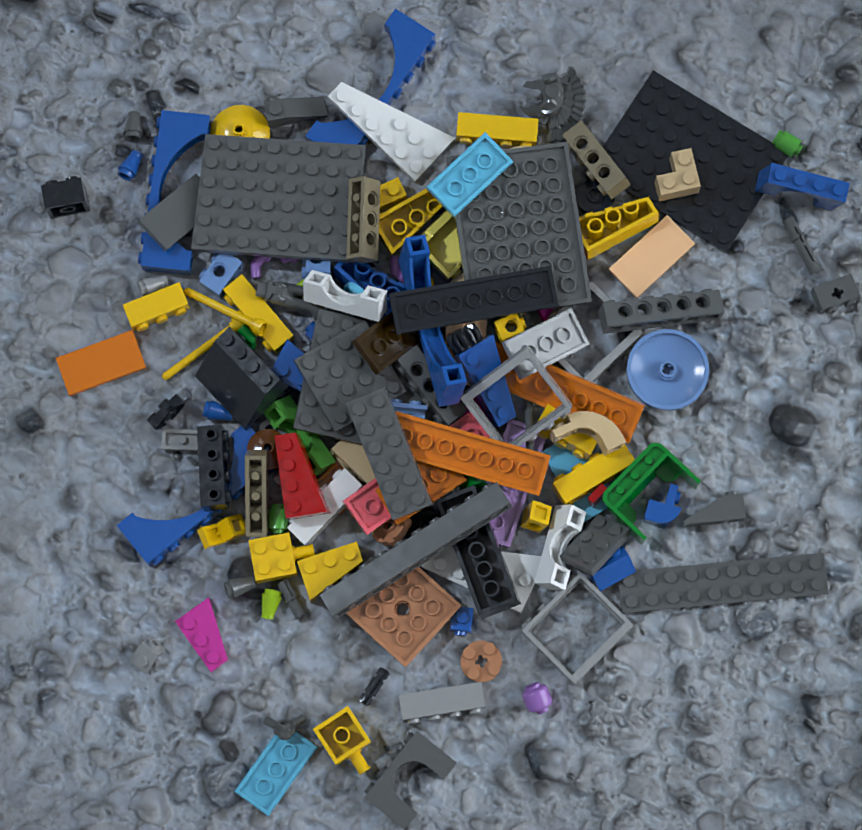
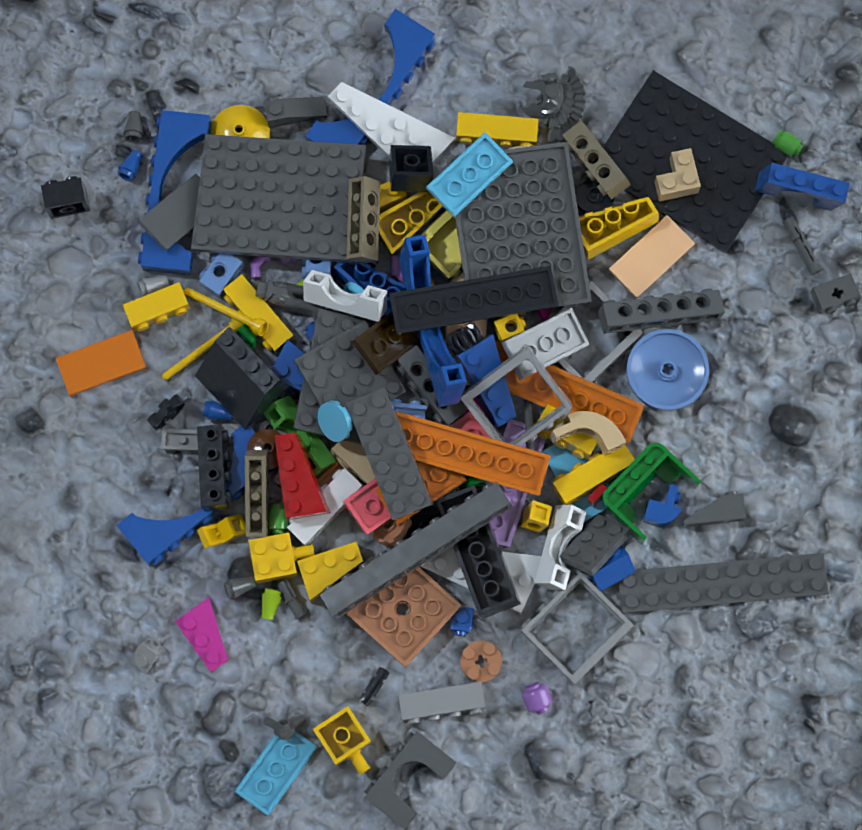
none -> medium azure tile [317,400,353,442]
none -> black brick [389,145,434,192]

